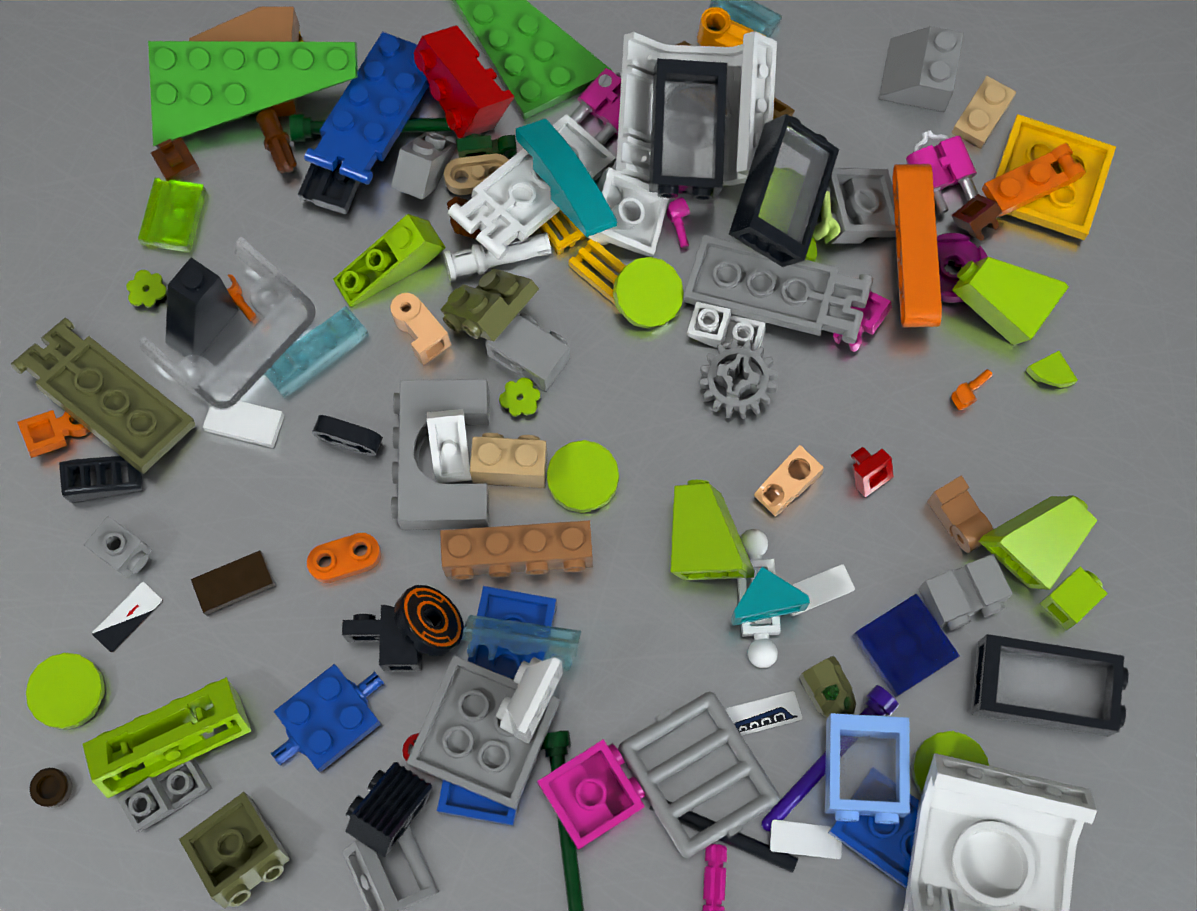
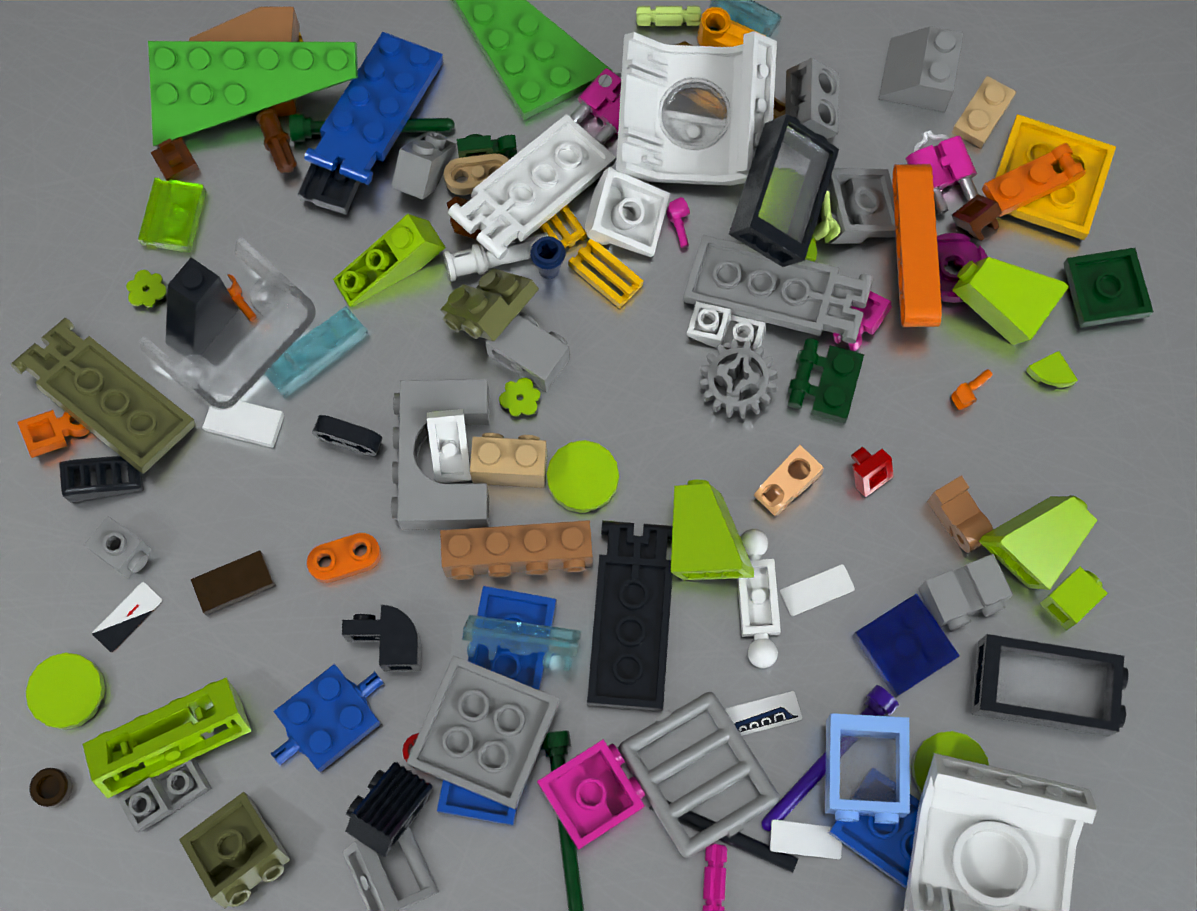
light nougat leg [390,293,451,366] -> none
black tile [394,585,464,656] -> none
red wedge [413,25,515,139] -> none
white slope [496,657,563,744] -> none
teal slope [516,118,617,237] -> none
lime tile [613,257,684,329] -> none
window [649,58,727,200] -> none
teal slope [731,567,810,626] -> none
olive rock [799,656,856,718] -> none
none -> dark blue cone [530,236,566,279]
none -> black hinge [587,520,673,711]
none -> yellowish green axle [636,6,701,26]
none -> light grey brick [785,58,839,139]
none -> dark green plate [788,338,864,423]
none -> dark green plate [1063,248,1154,328]

